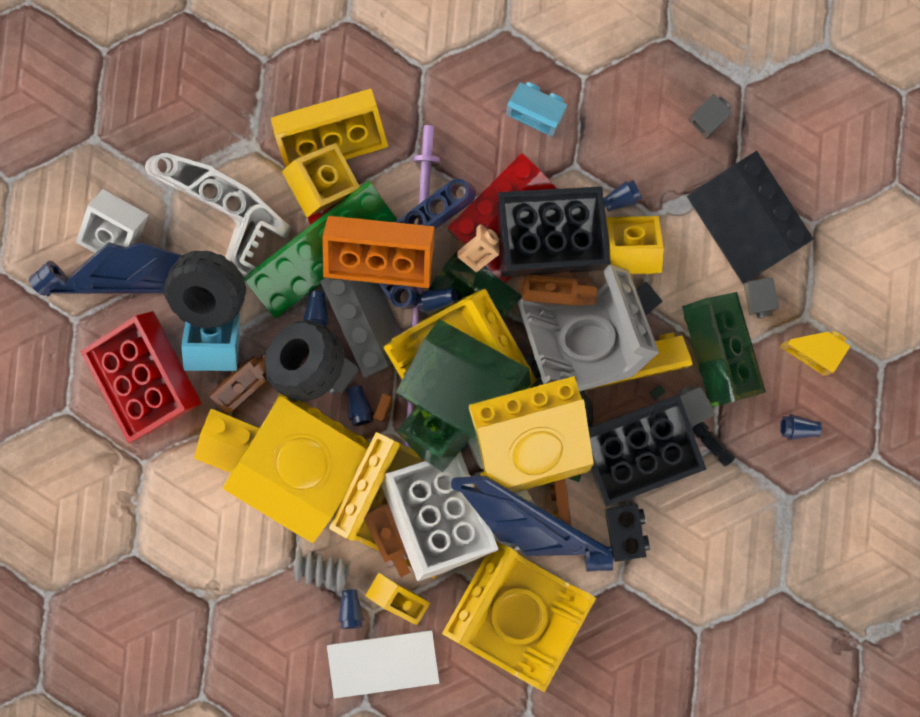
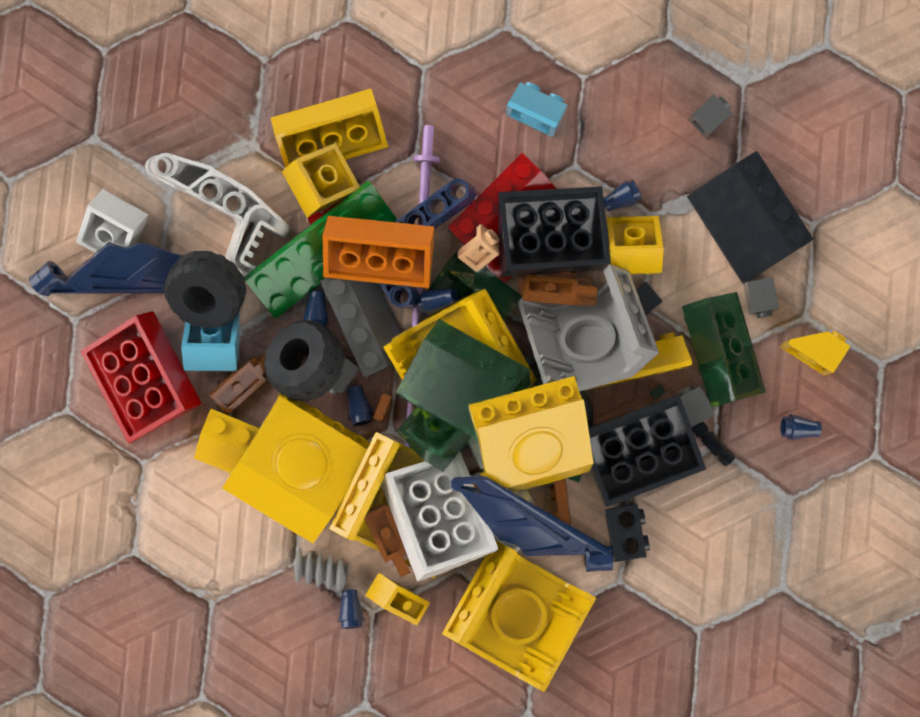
white tile [327,630,439,699] -> none

